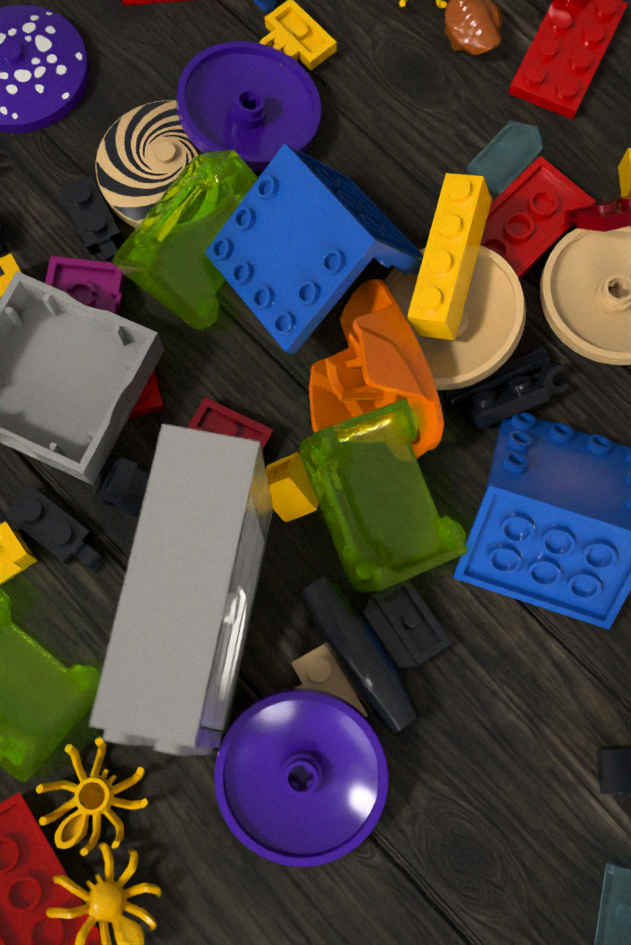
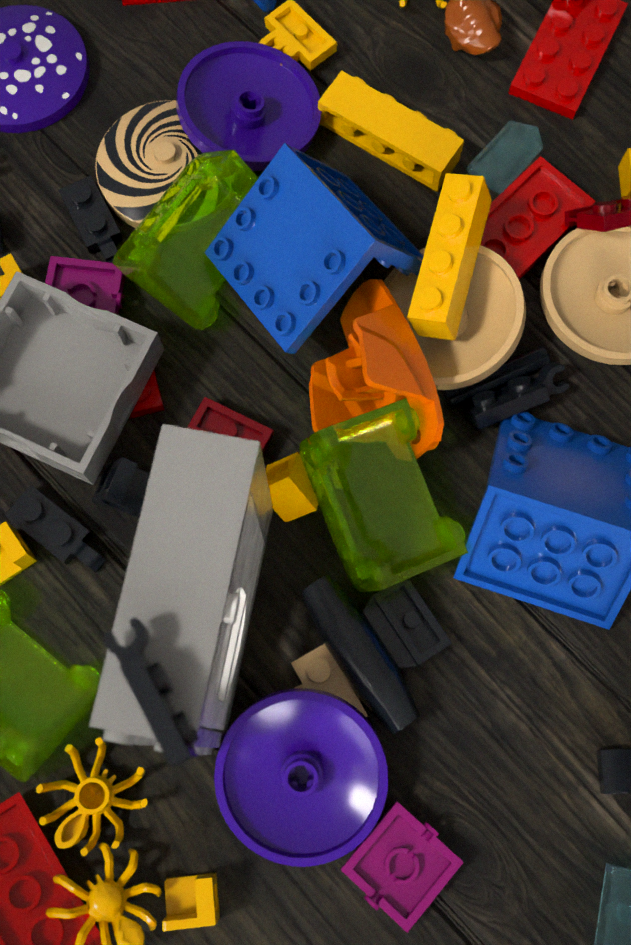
none -> black plate [104,617,199,767]
none -> yellow panel [162,872,220,931]
none -> yellow brick [318,70,464,192]
none -> magenta plate [340,801,464,933]

